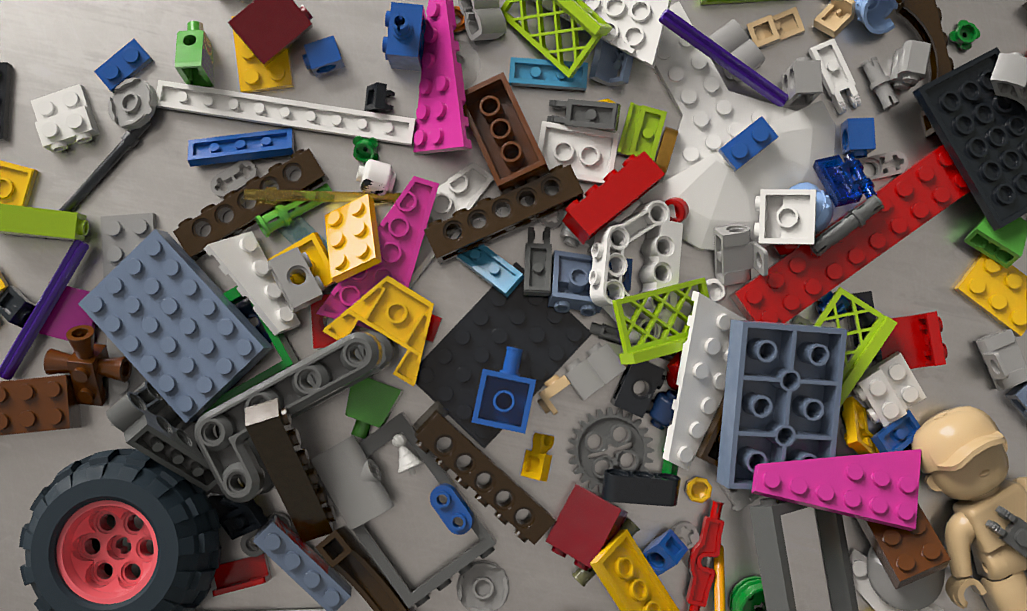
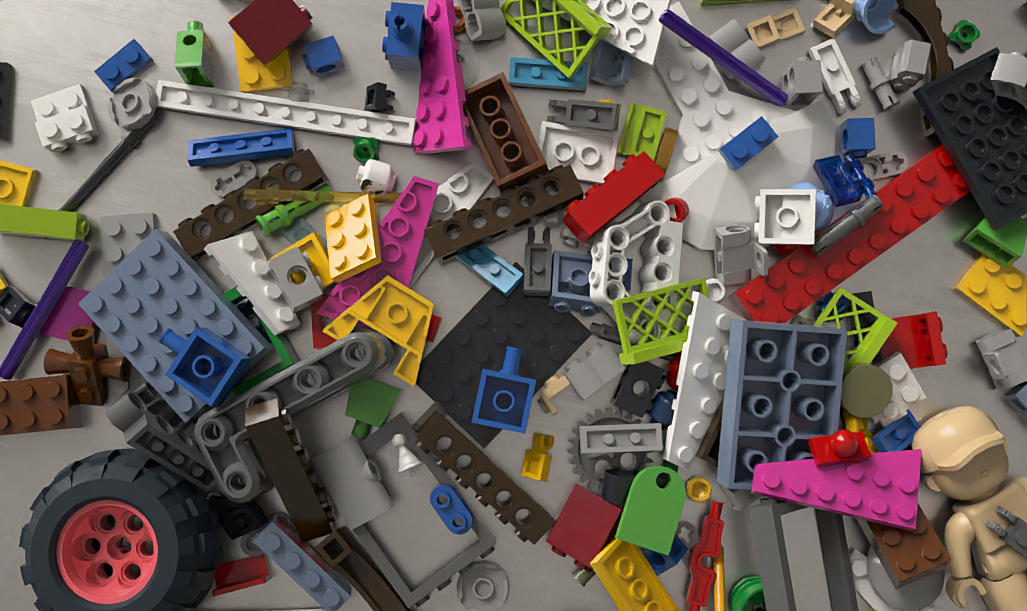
none -> blue brick [159,327,252,406]
none -> clear plate [283,82,315,102]
none -> light grey plate [579,423,663,454]
none -> bright green tile [615,466,686,556]
none -> red tile [808,429,871,467]
none -> olive tile [840,363,893,418]

